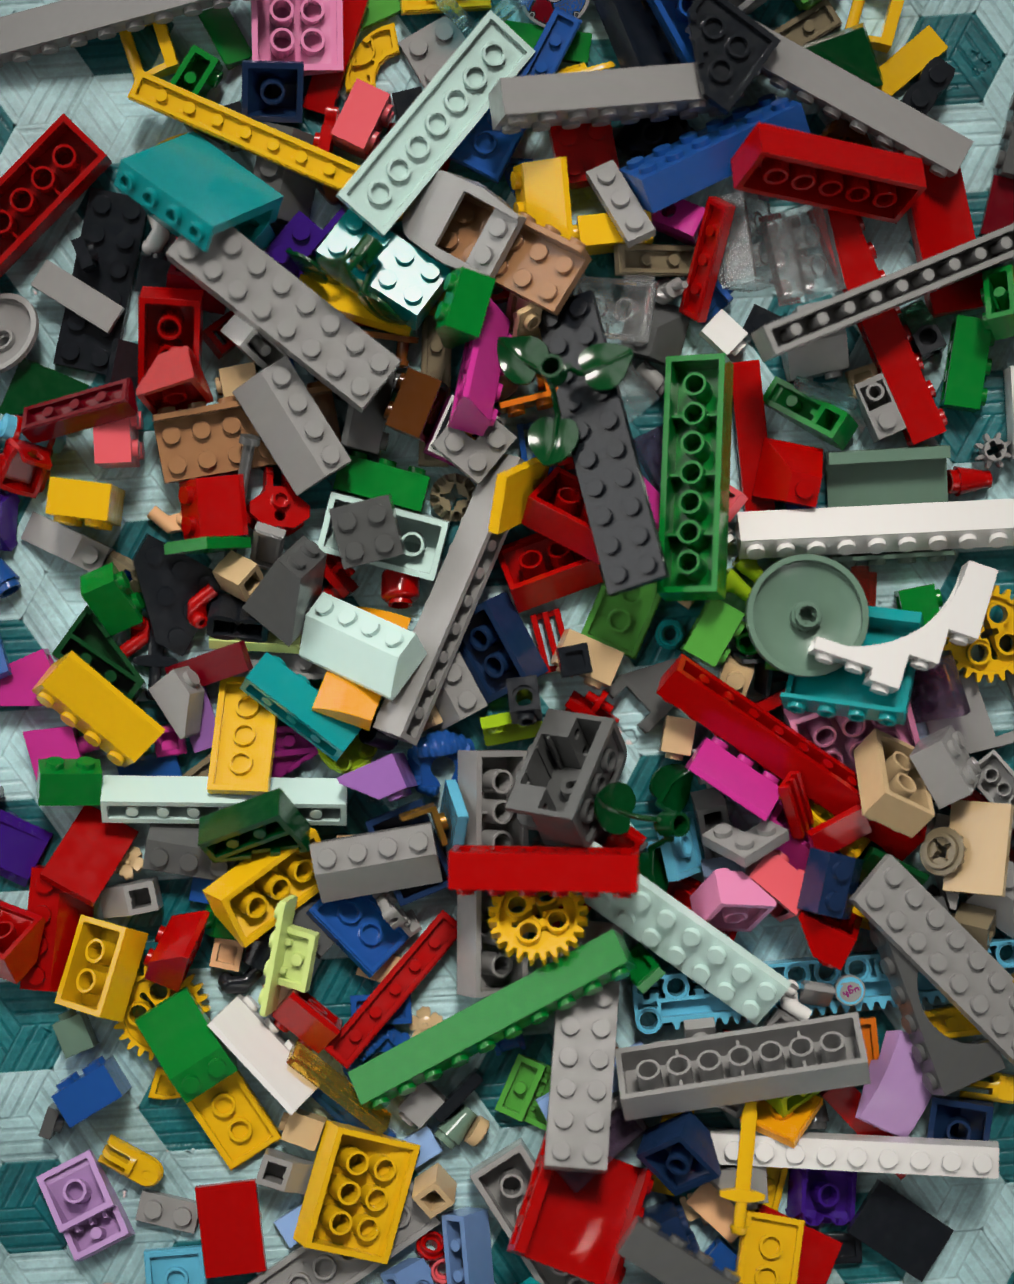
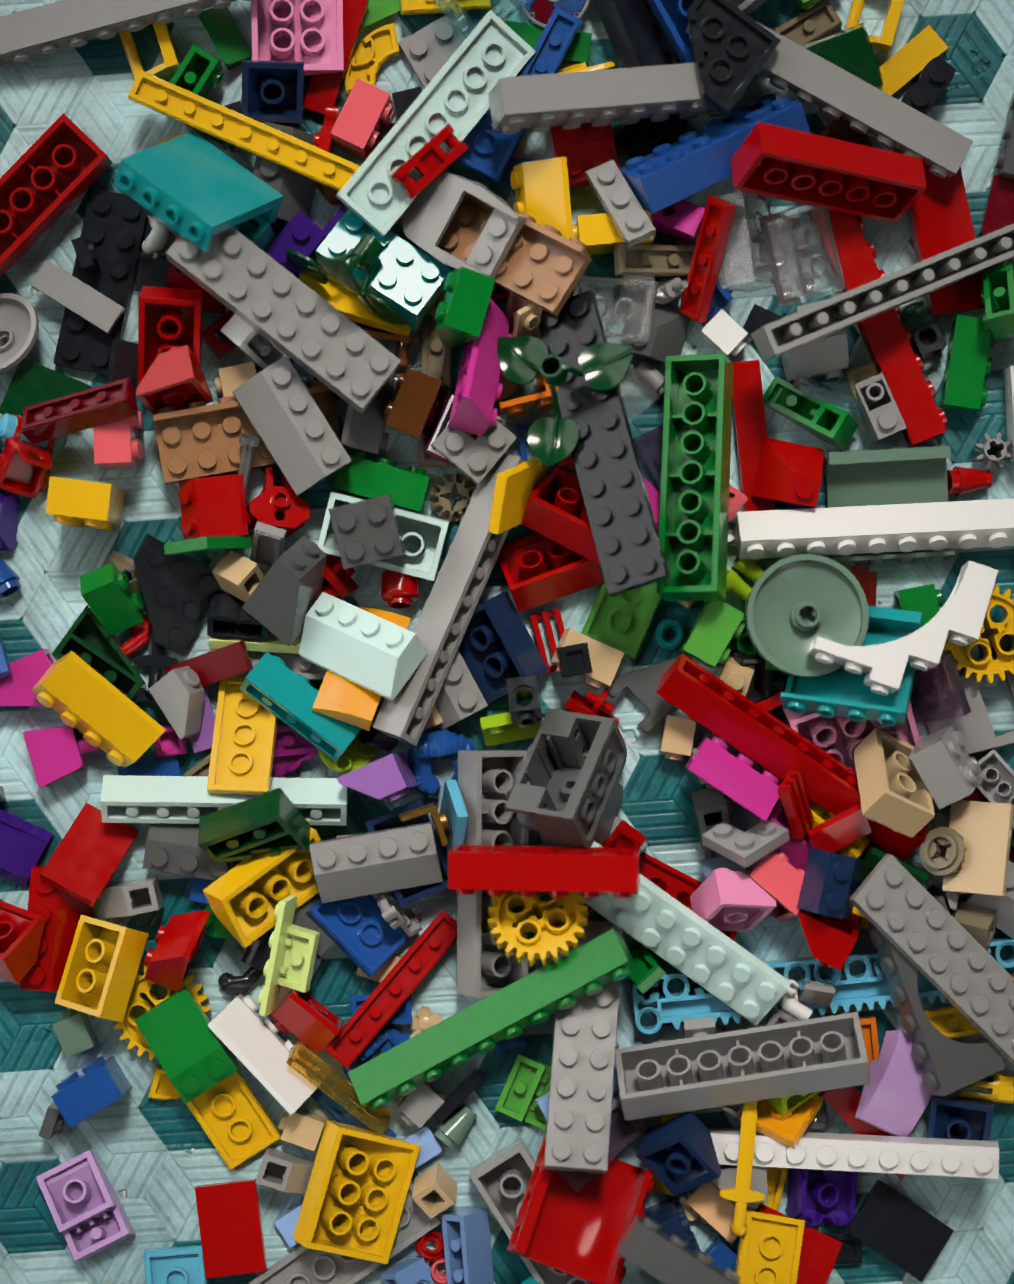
light grey slope [21,512,116,572] -> none
green brick [37,756,102,806] -> none
yellow arm [98,1134,164,1187] -> none
tan plant [114,846,144,881] -> none
light grey plate [135,1188,198,1234] -> none
light nougat arm [147,506,182,534] -> none
red arm [187,583,218,629] -> none
light nougat plate [209,938,244,972] -> none
tan tile [464,1115,490,1147] -> none
dark green plant [594,764,694,893] -> none
medium azure tile [645,811,705,882] -> none
light grey tile [834,974,865,1006] -> none
none -> red plate [390,123,468,199]

